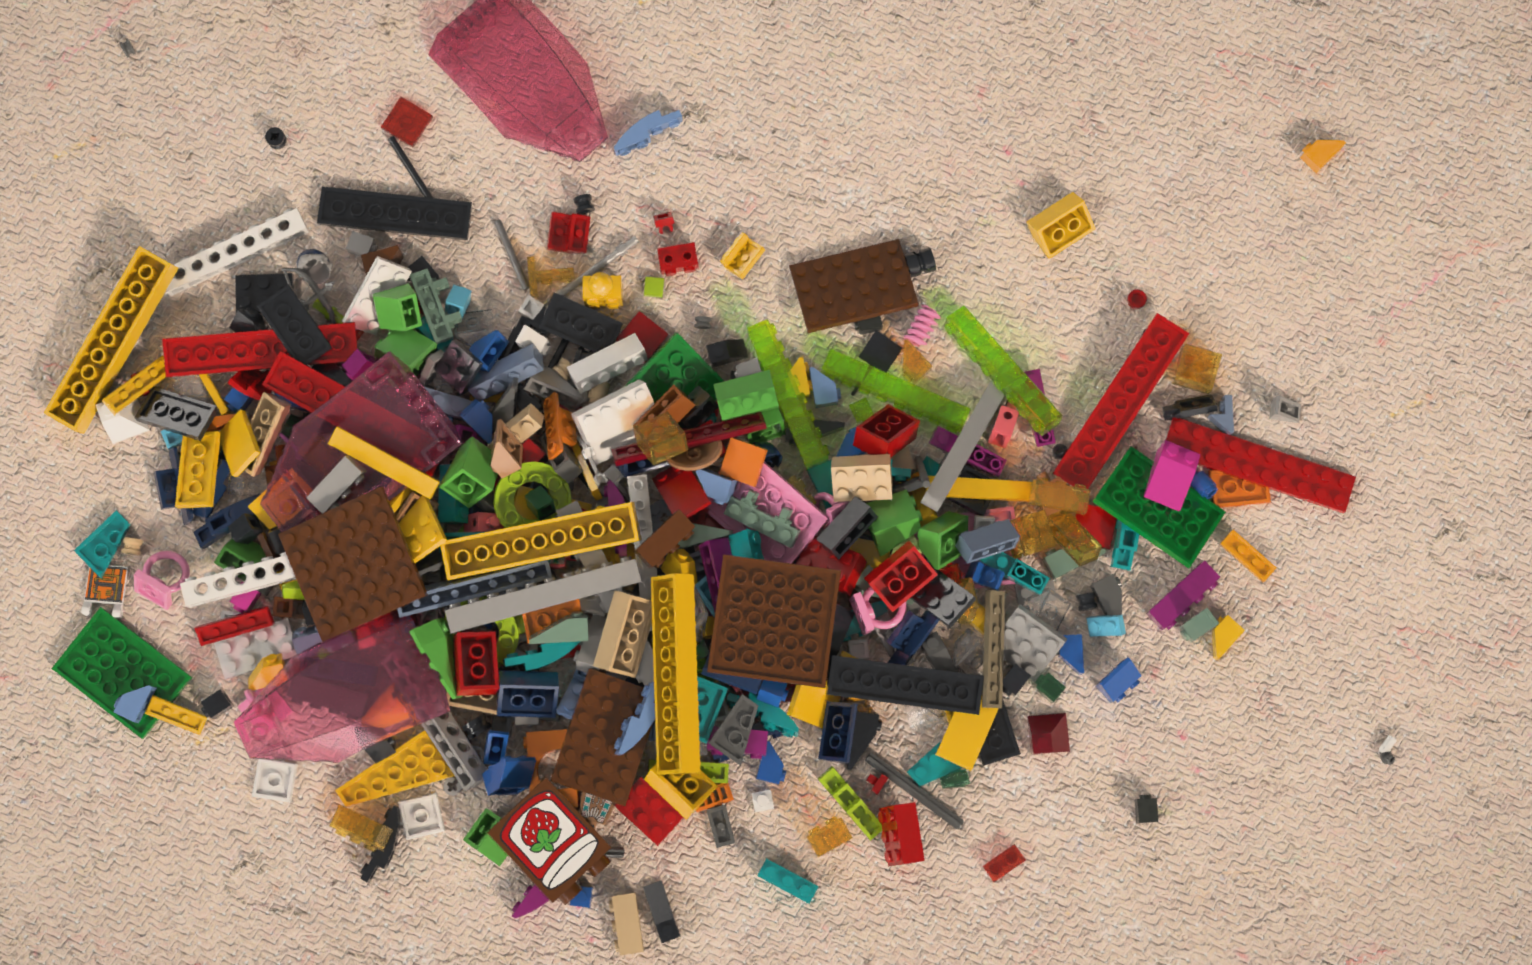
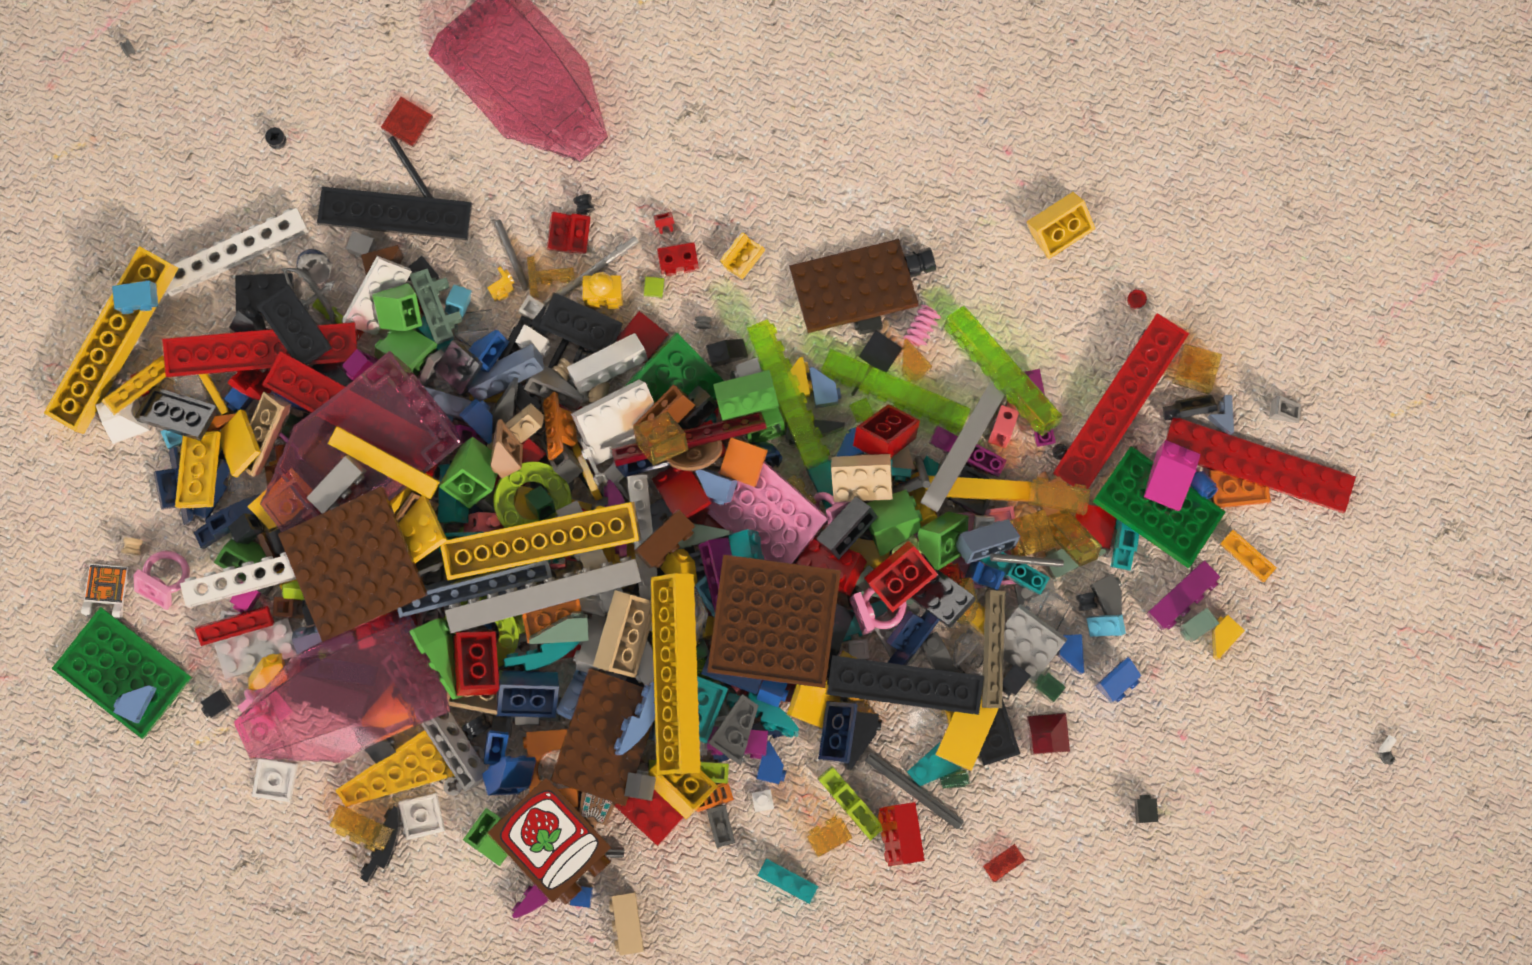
teal wing [74,510,131,579] -> none
yellow tile [145,695,207,735] -> none
medium blue slope [614,110,683,156] -> none
black slope [643,880,681,943] -> none
sand green hinge [724,490,801,548] -> none
red tile [866,773,888,795] -> none
light orange slope [1300,140,1346,173] -> none
none -> dark azure brick [112,281,158,314]
none -> yellow bracket [487,266,514,302]
none -> dark grey brick [624,770,656,801]
none -> dark grey bar [990,553,1064,567]

